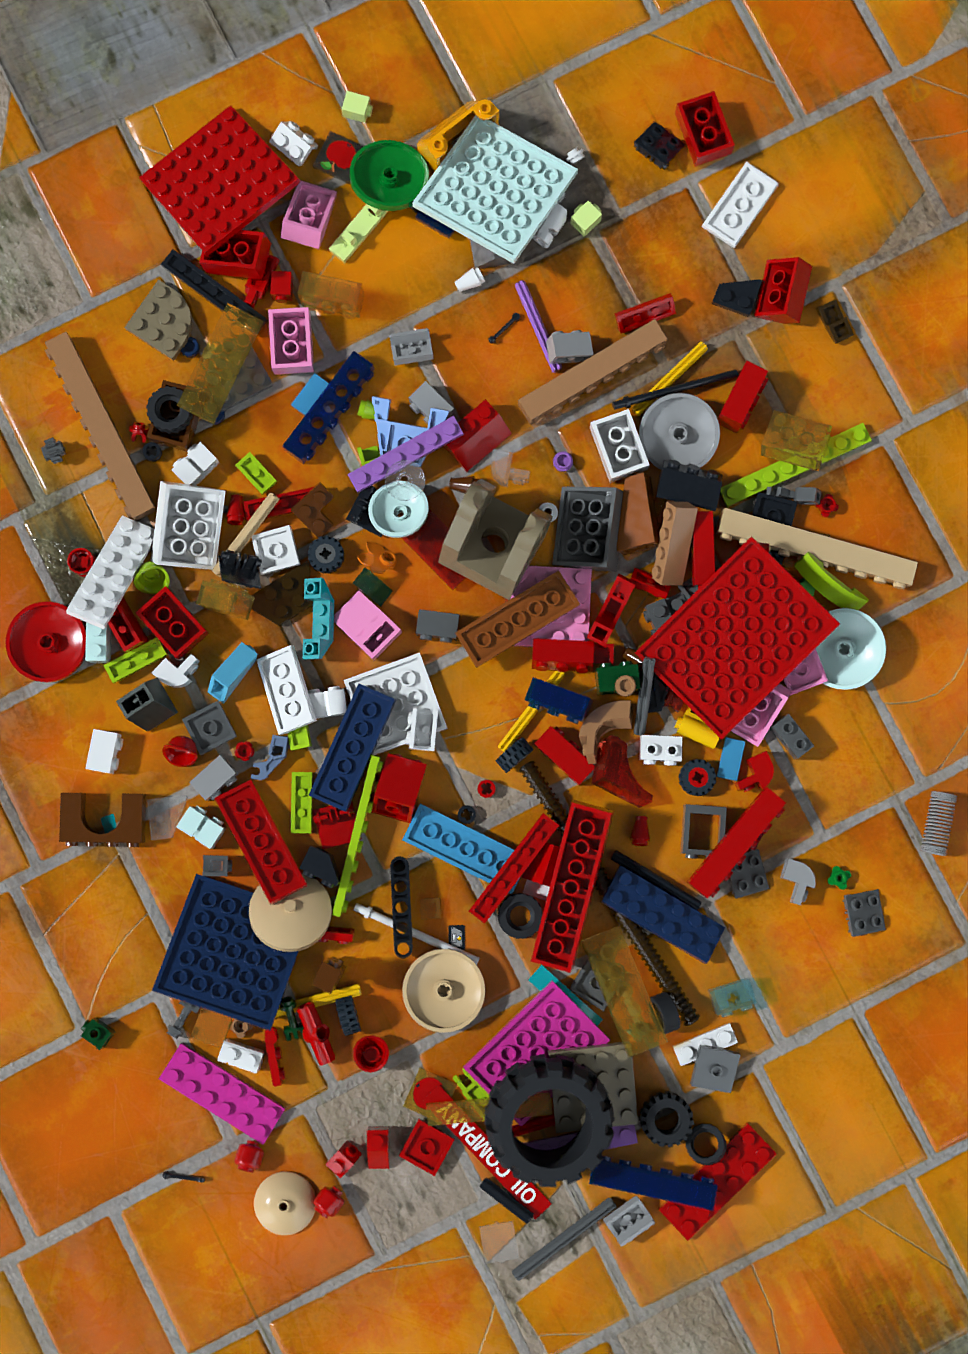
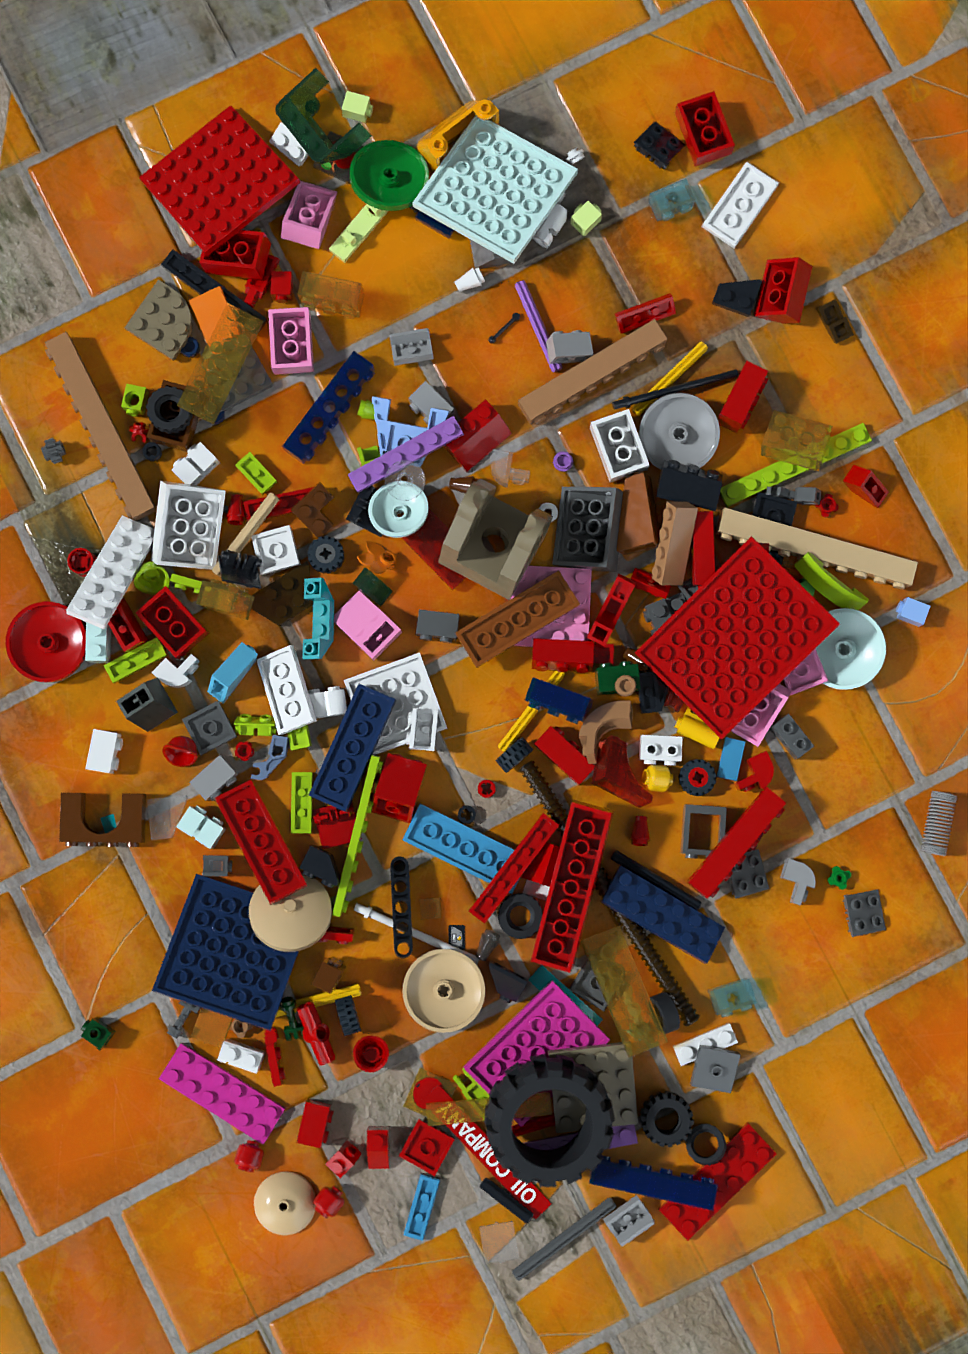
black hinge [162,1171,205,1183] -> none
dark azure tile [291,373,331,418] -> none
dark grey axle [634,657,655,736] -> none
none -> lime brick [121,384,150,417]
none -> lime plate [170,573,214,596]
none -> orange piece [189,286,241,349]
none -> lime hinge [234,714,277,736]
none -> clear green windscreen [275,68,372,164]
none -> red brick [296,1099,334,1149]
none -> dark azure tile [403,1173,441,1241]
none -> clear smoke cone [475,929,500,961]
none -> black slope [489,960,528,1003]
none -> yellow head [642,765,673,792]
none -> clear light blue brick [648,179,695,221]
none -> red slope [843,465,889,508]
none -> light blue brick [896,597,930,627]

